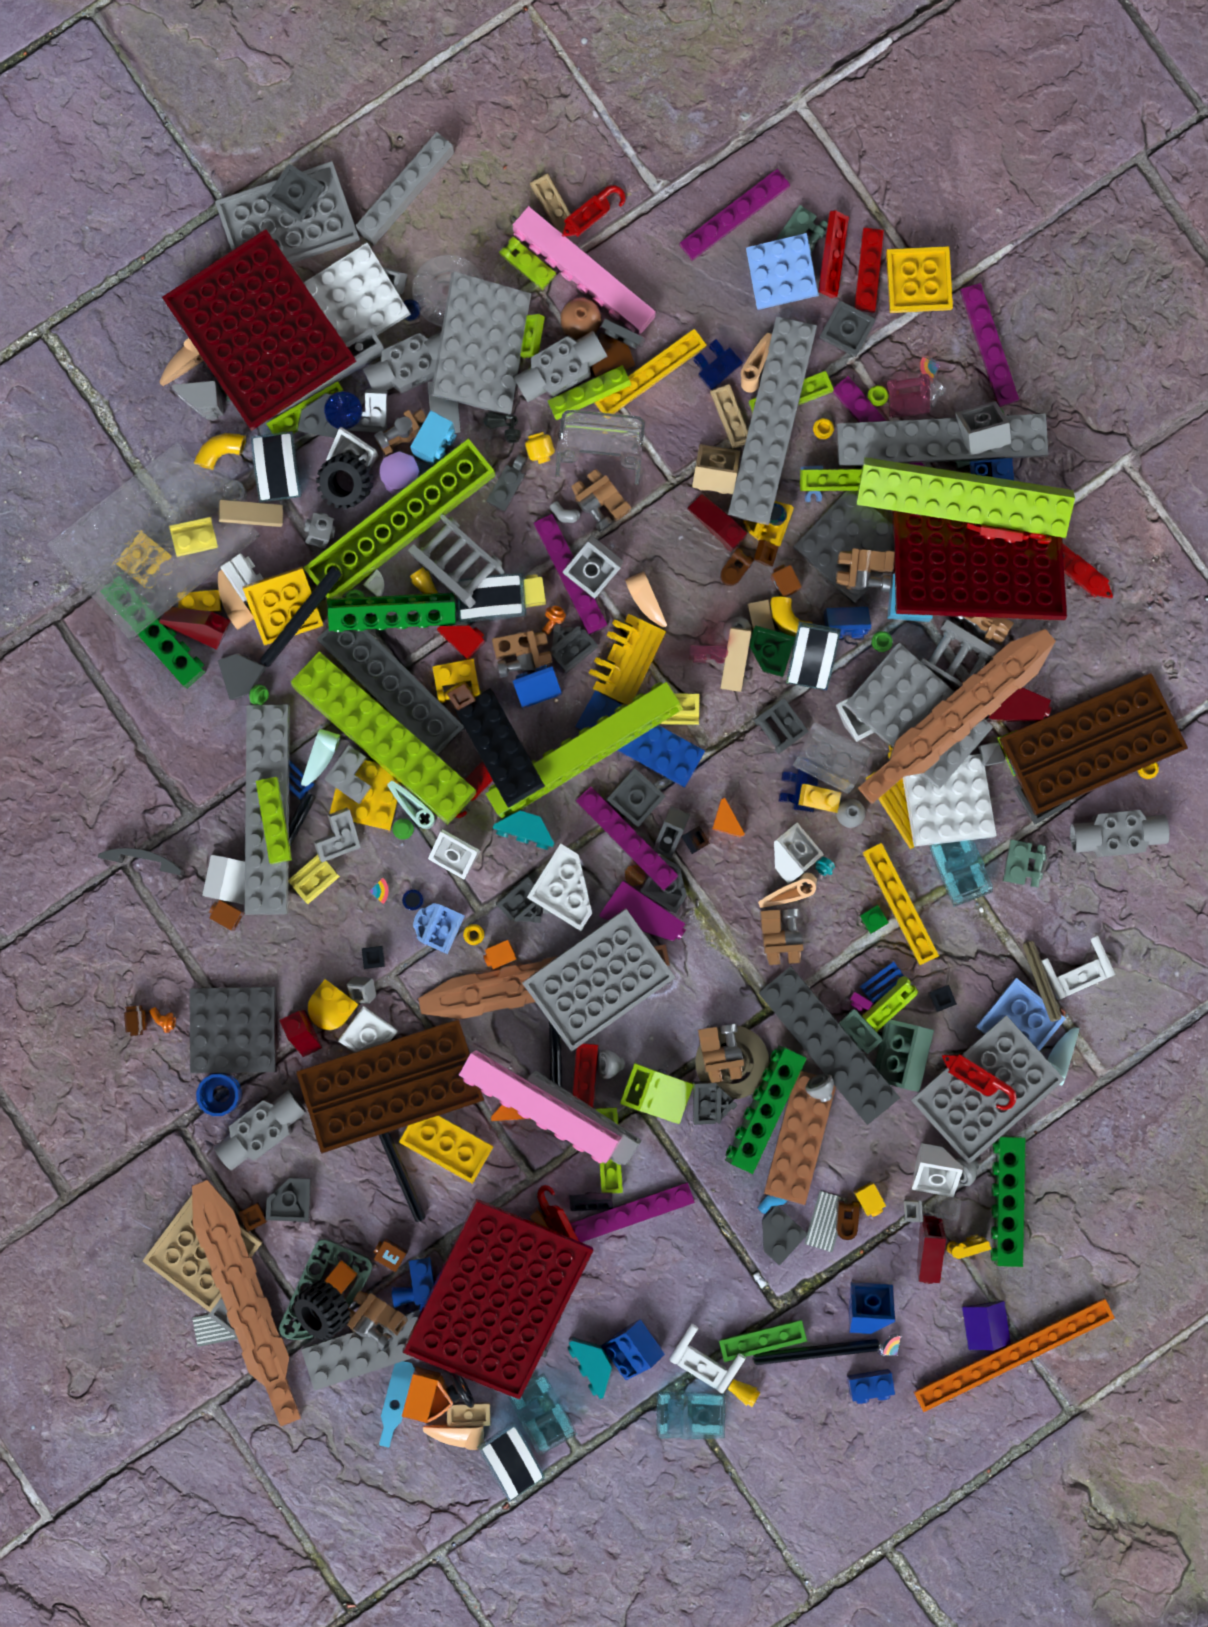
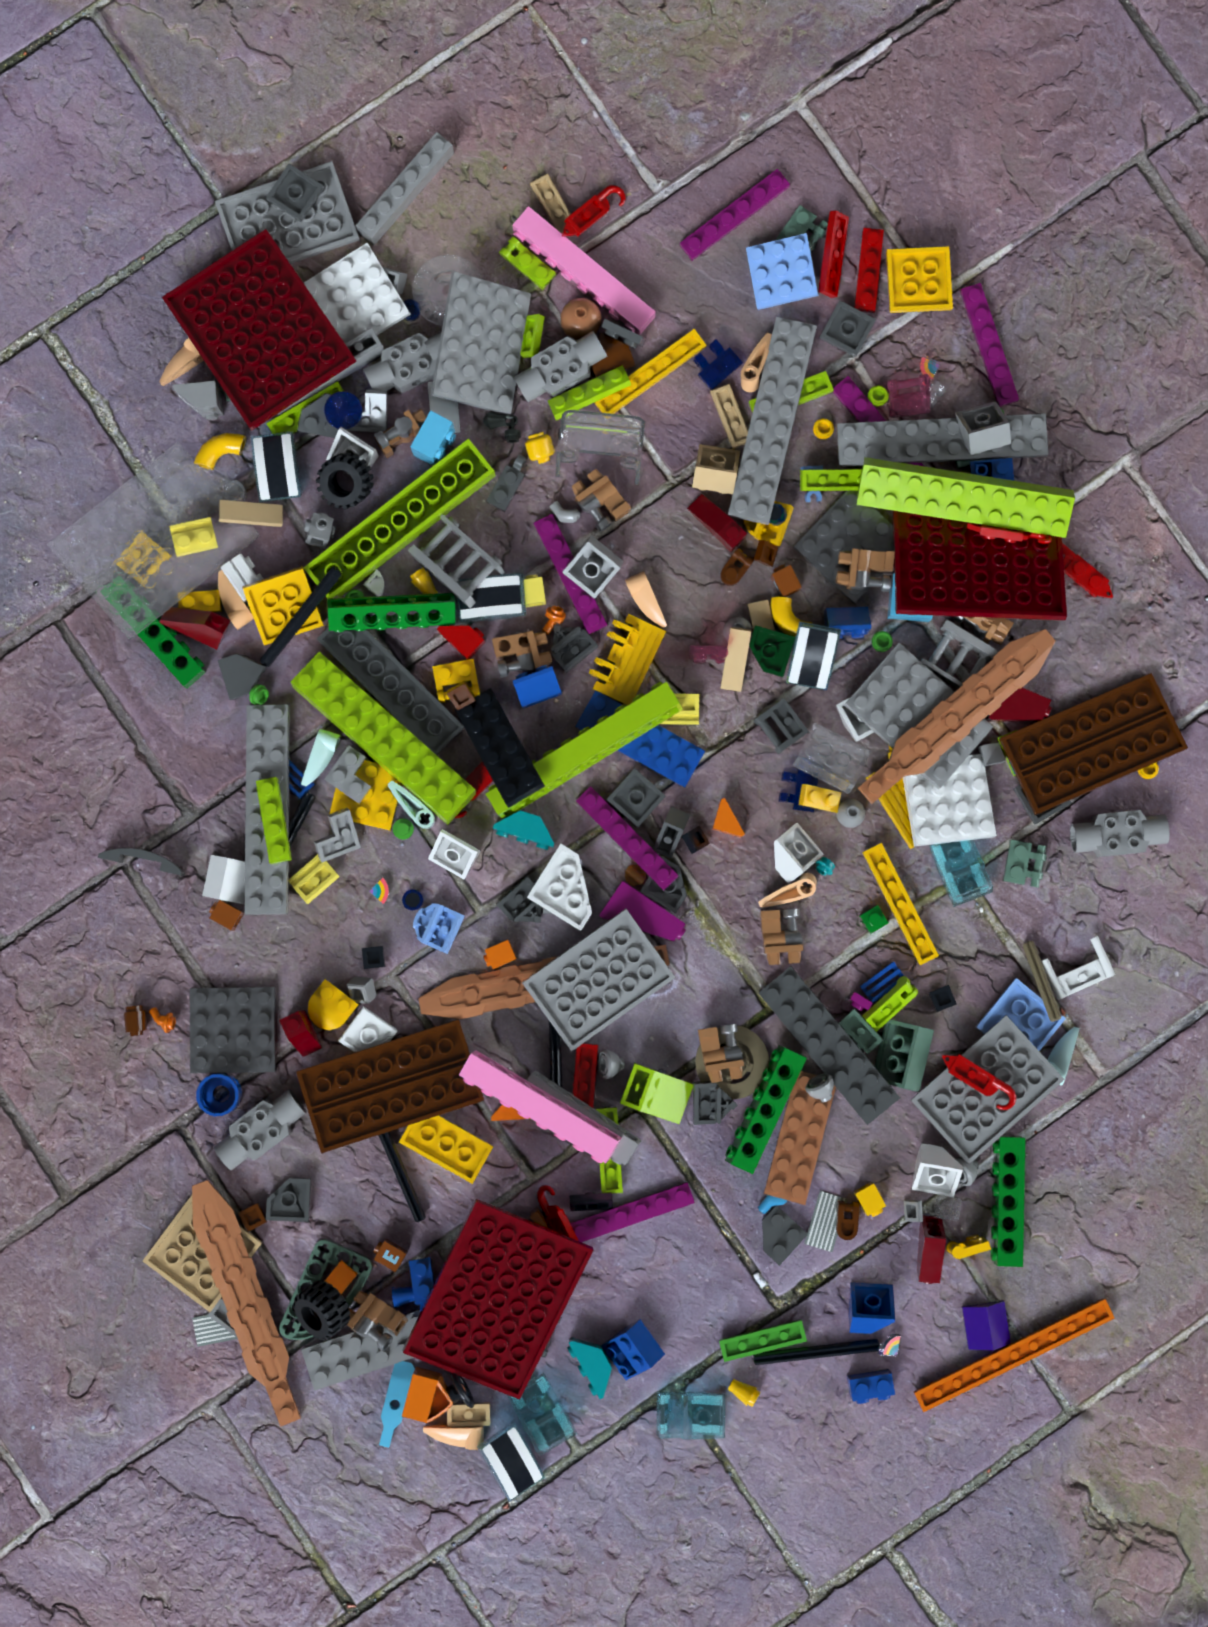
lavender hat [380,452,420,495] -> none
yellow plate [463,924,484,945] -> none
white plate [669,1324,746,1393] -> none

